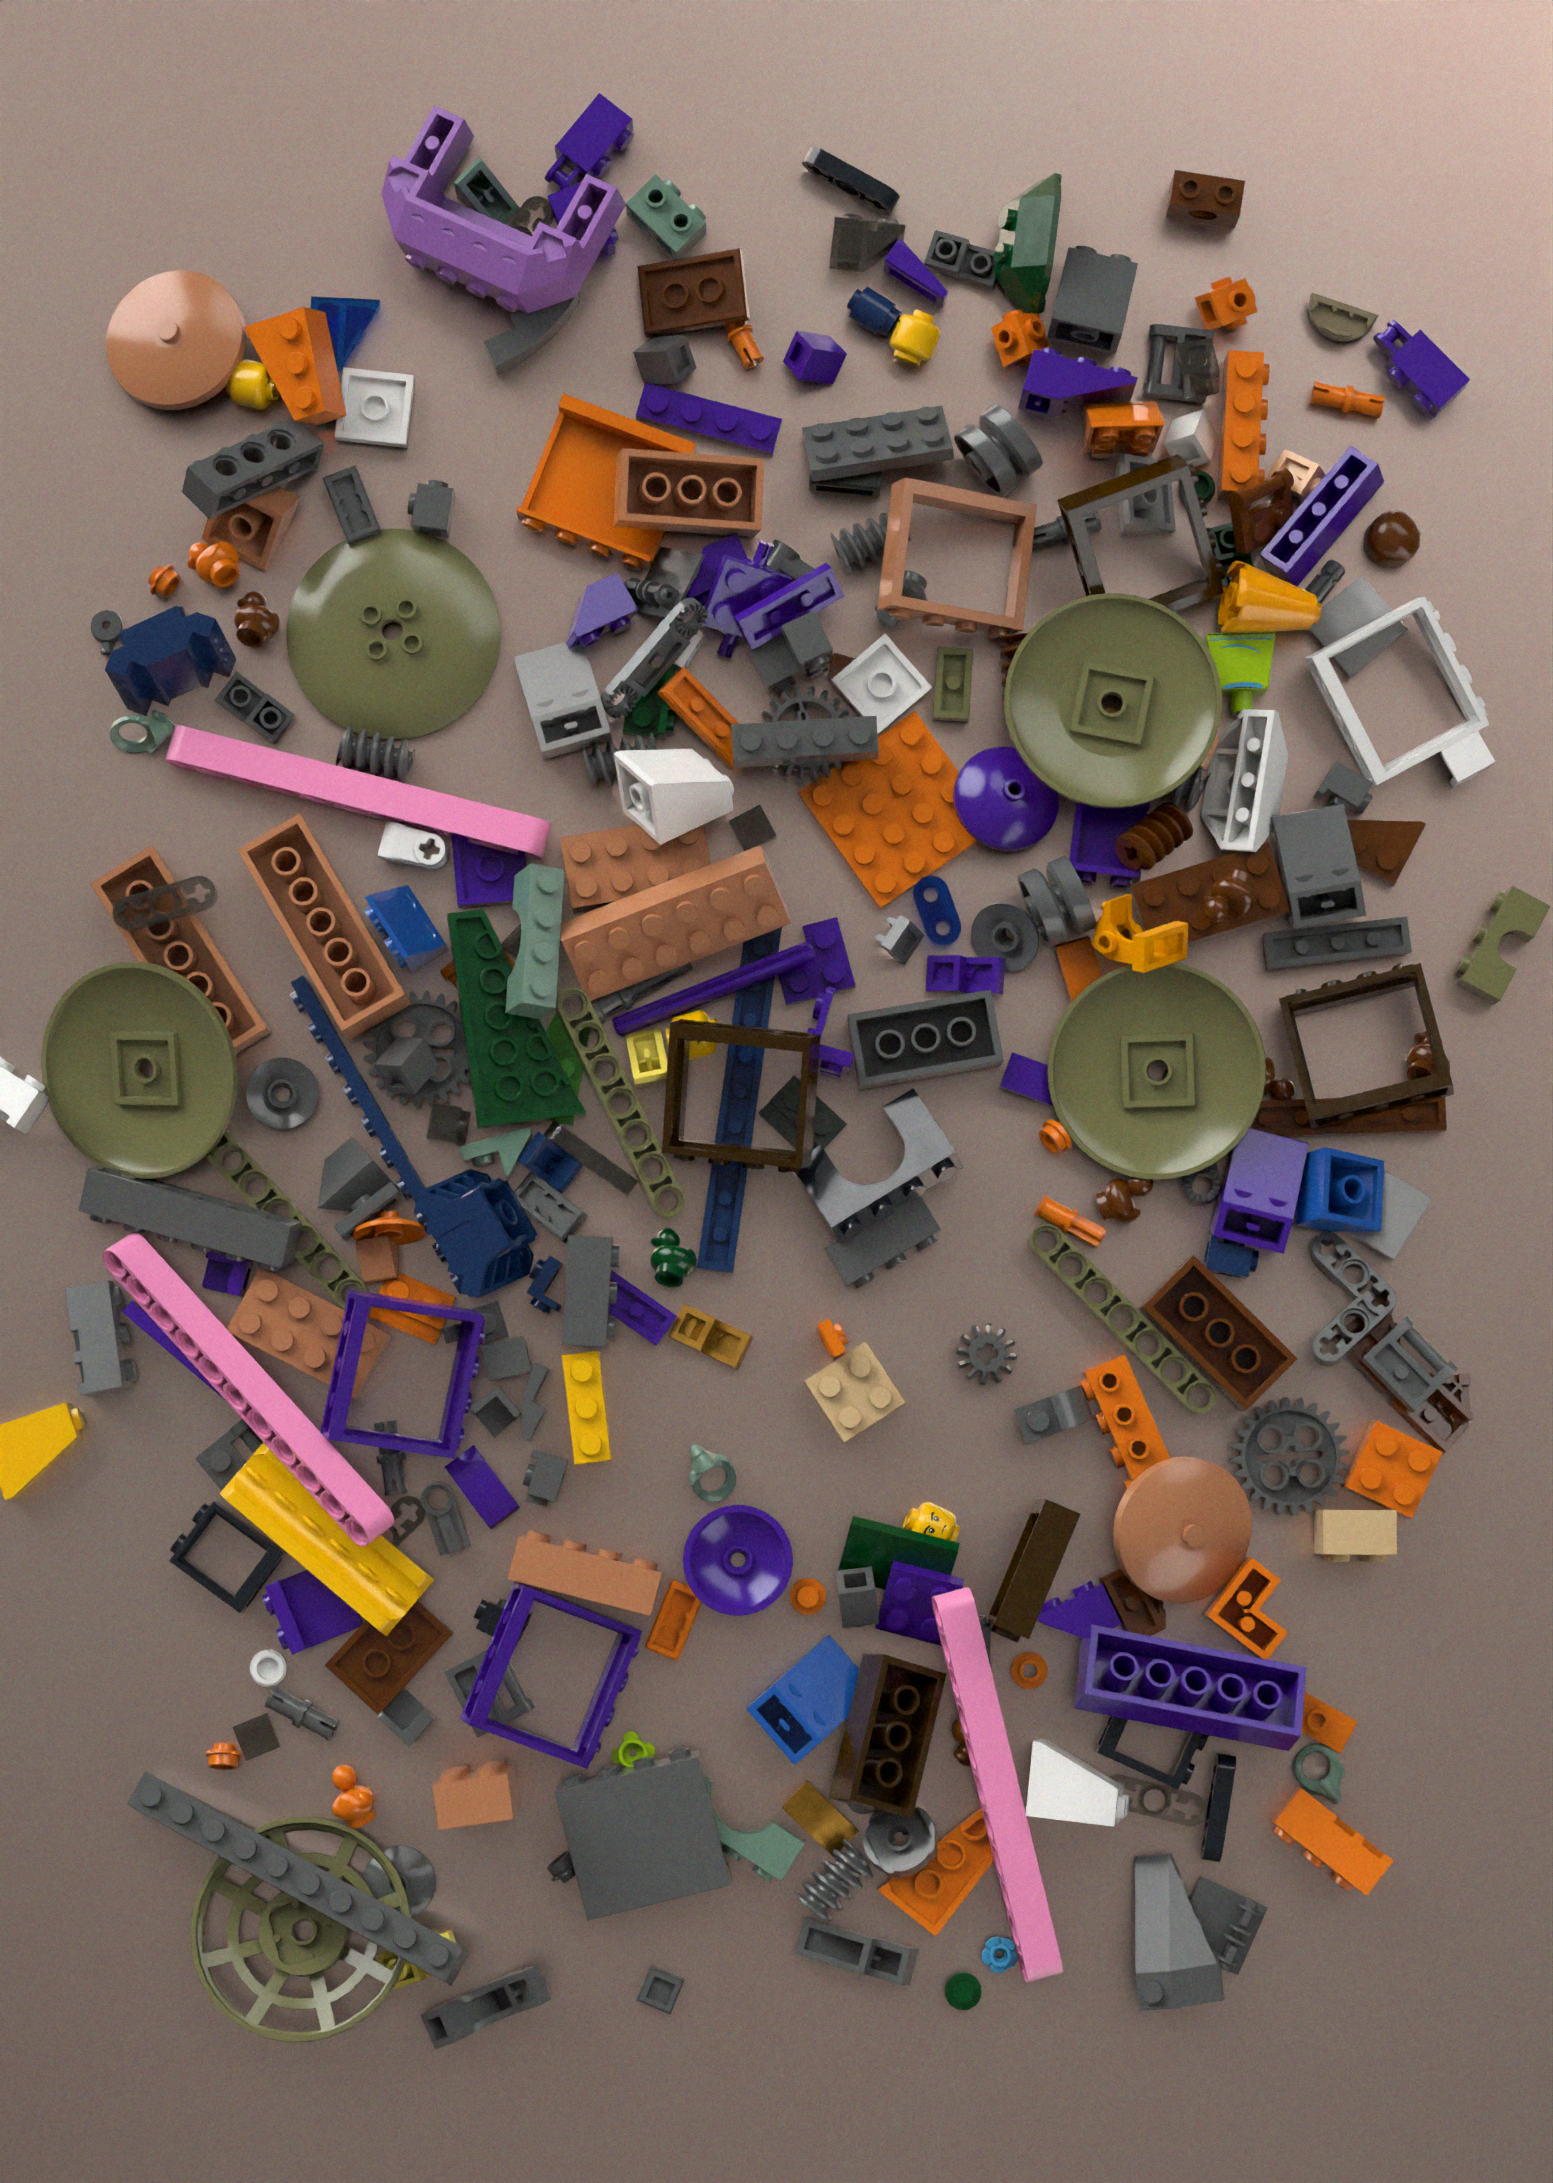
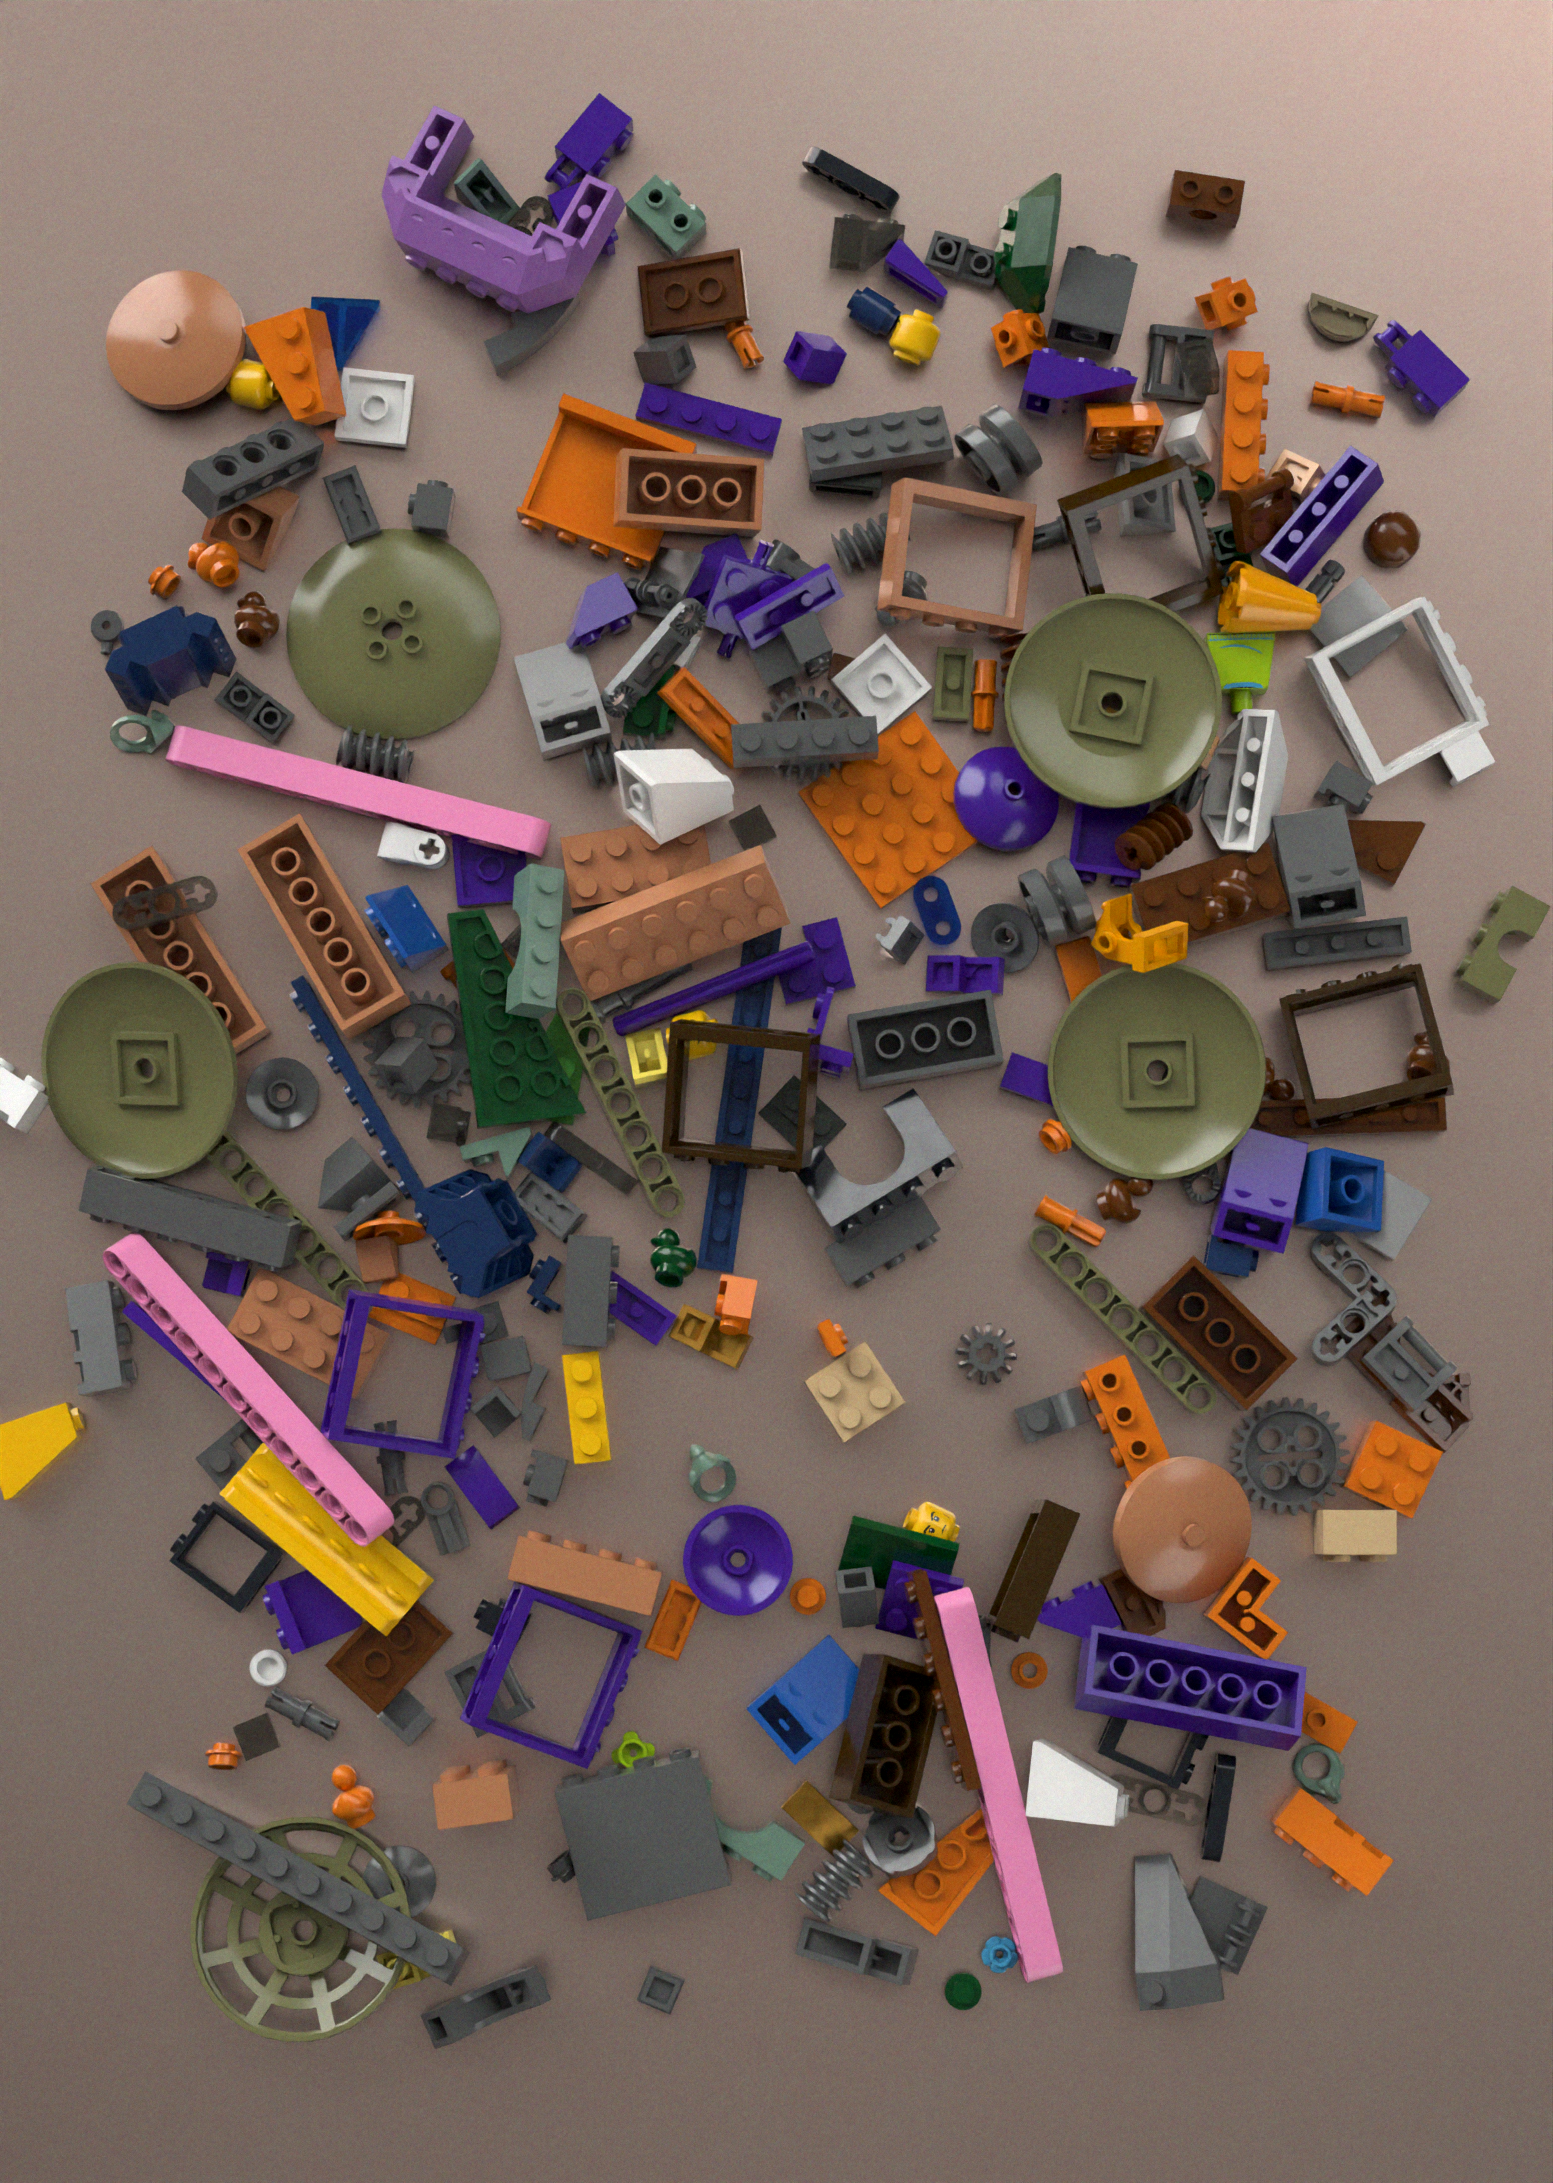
none -> orange brick [714,1274,757,1335]
none -> reddish brown plate [904,1569,982,1791]
none -> orange axle [971,659,999,732]

